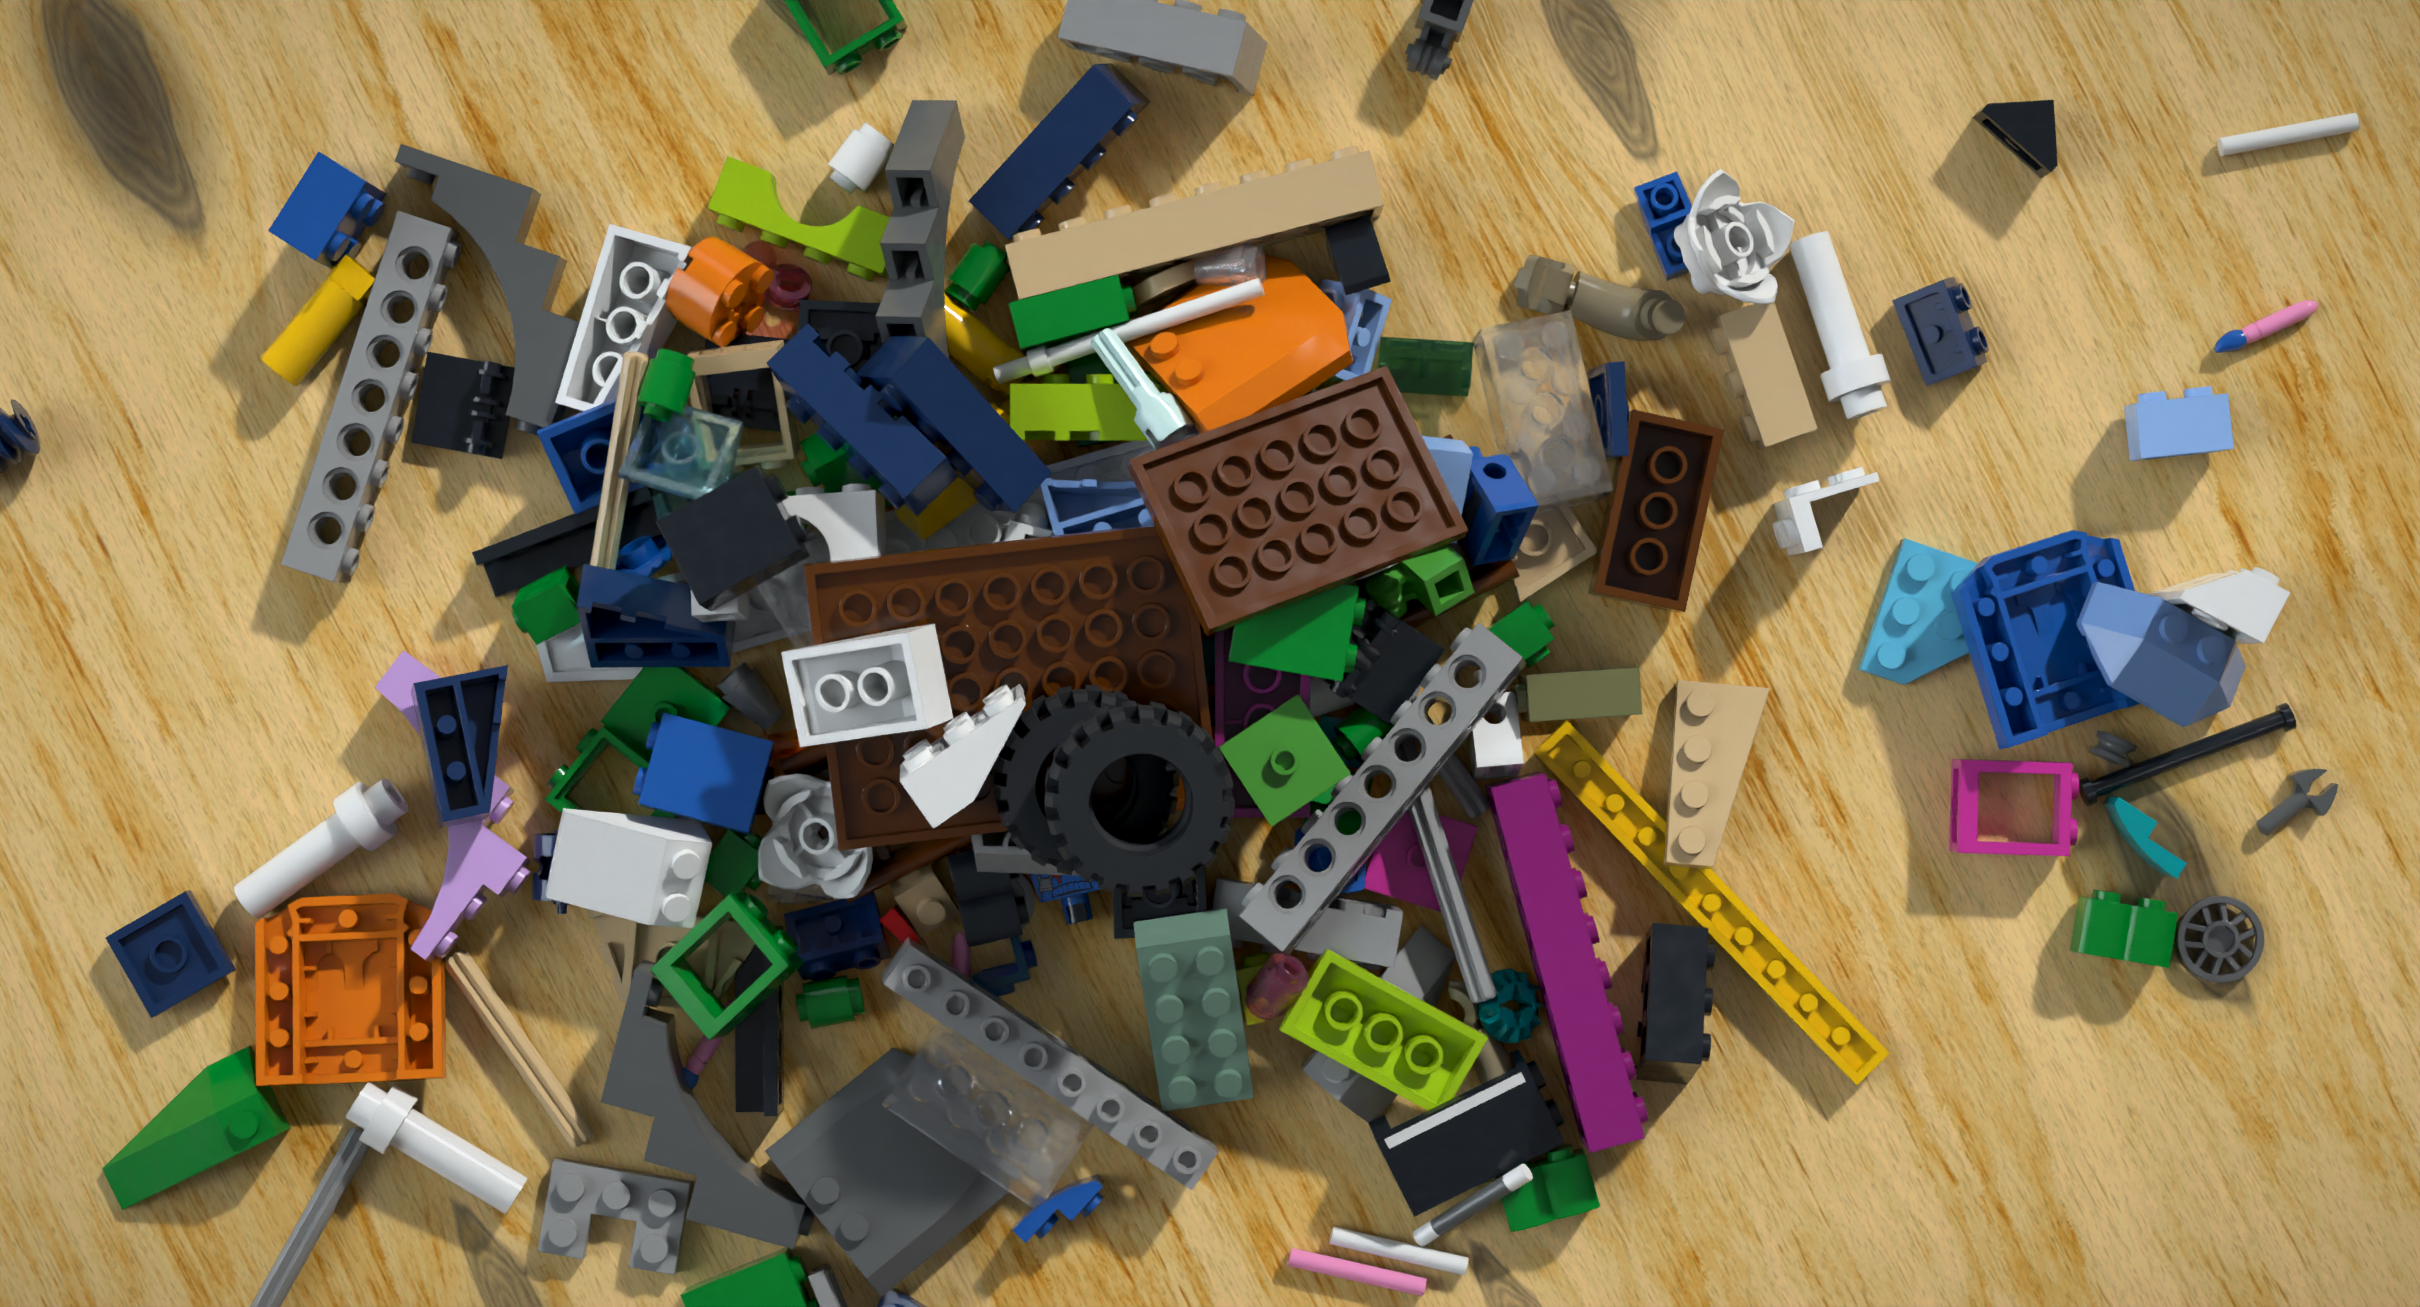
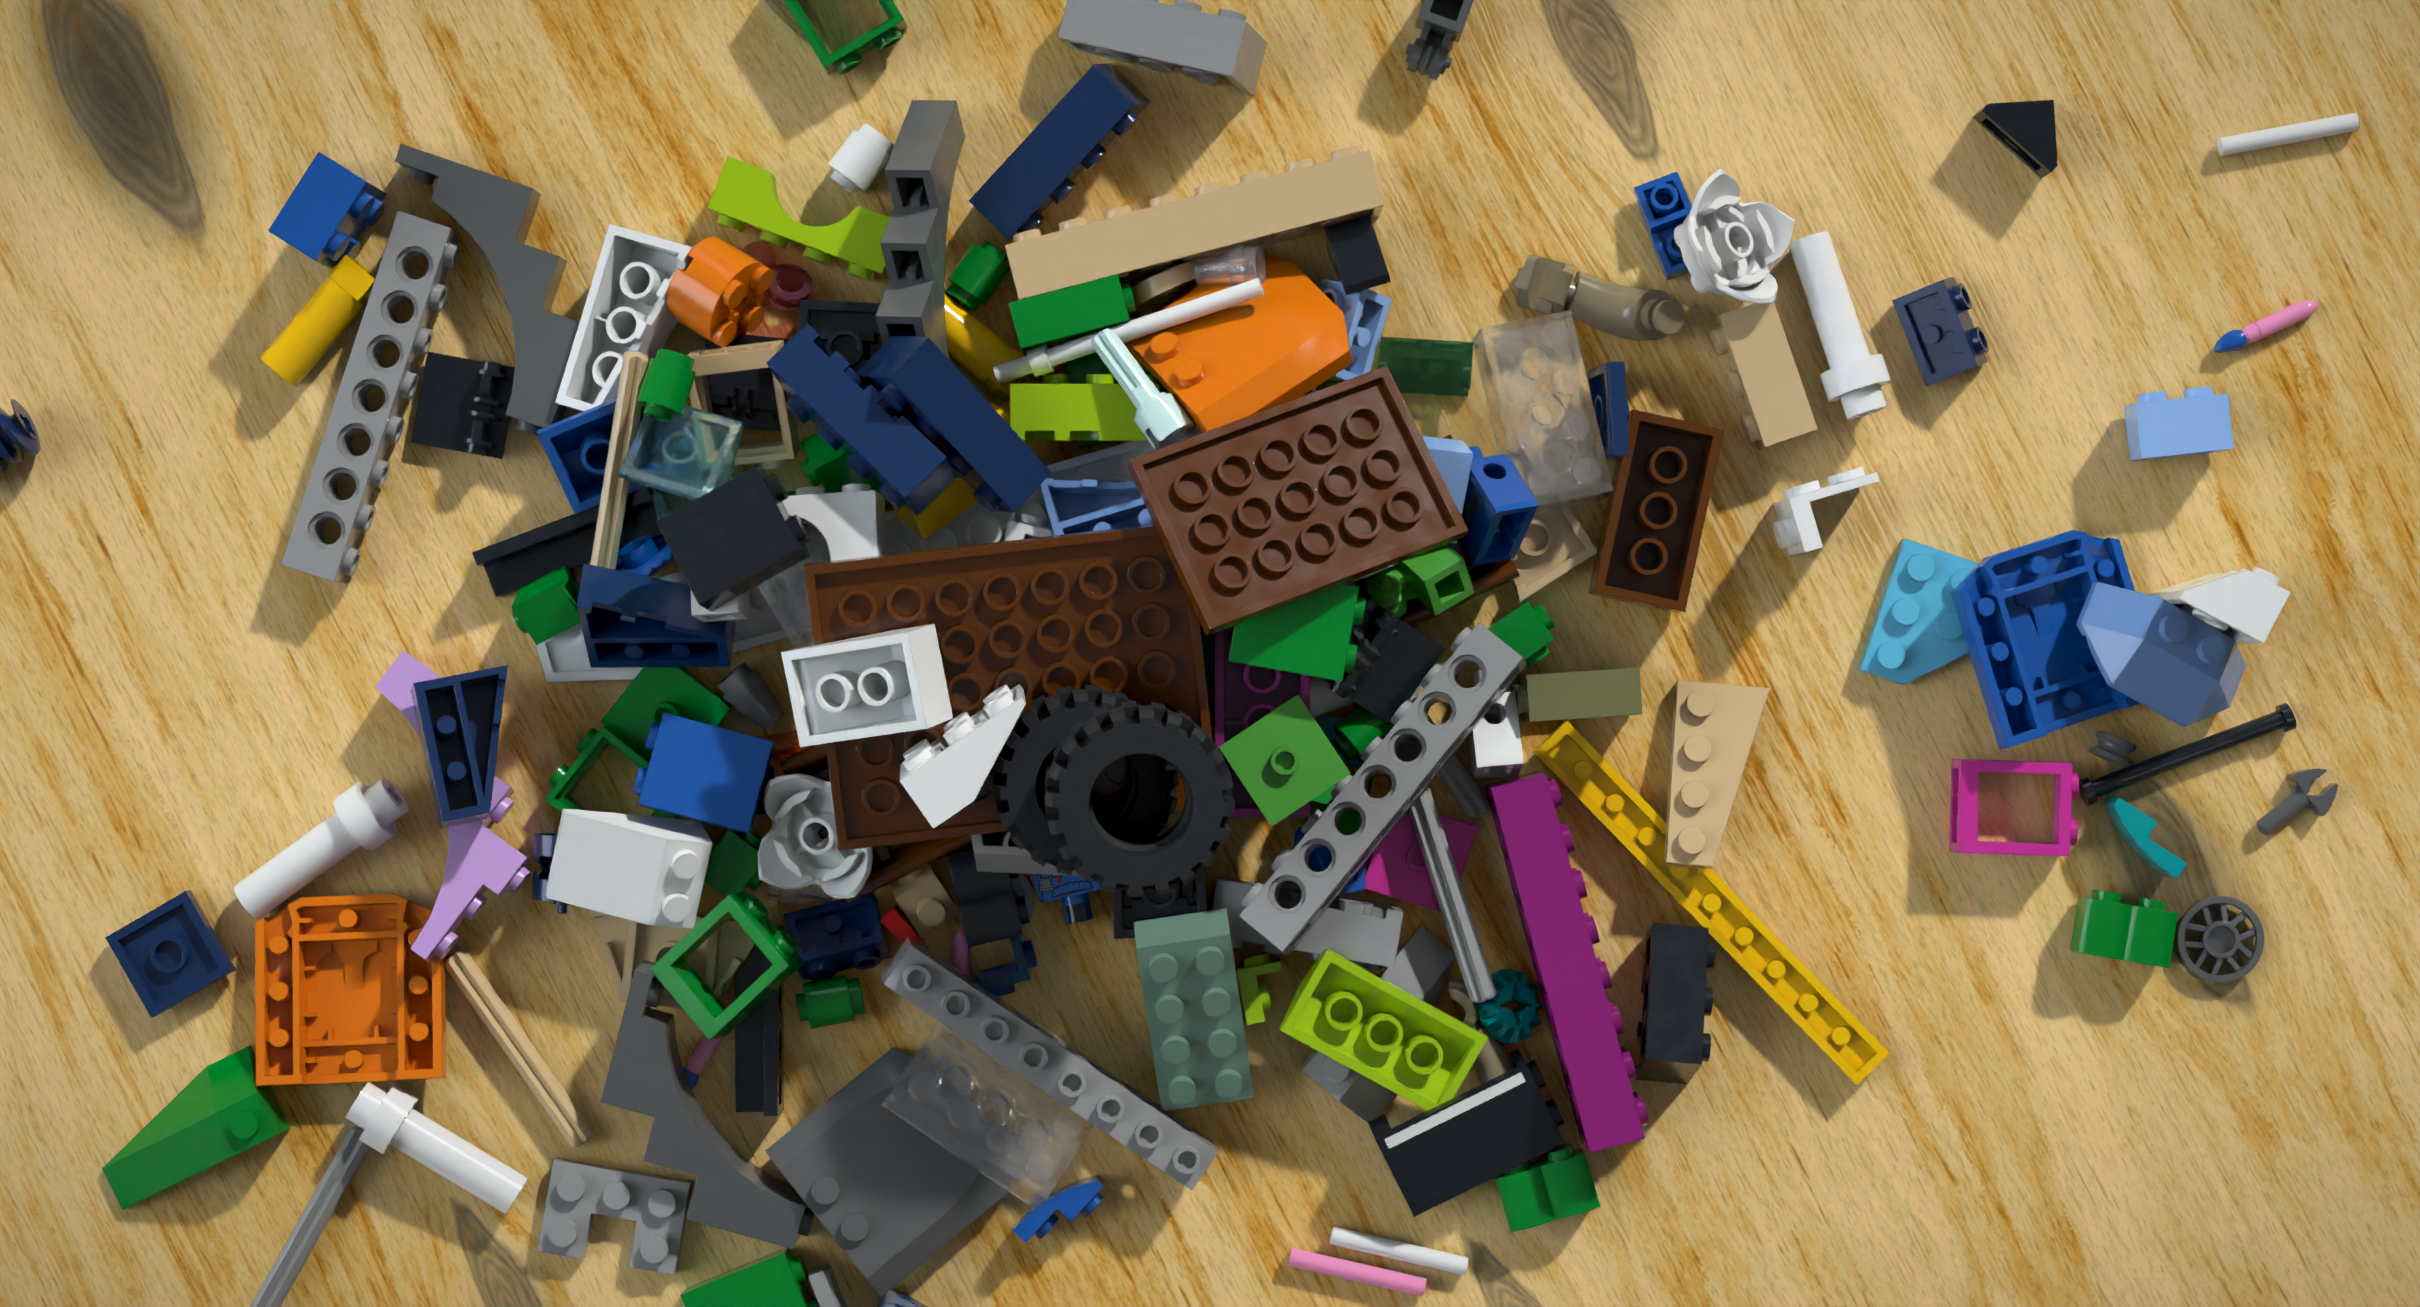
clear pink brick [1245,953,1309,1020] -> none
dark grey bar [1413,1164,1533,1247] -> none

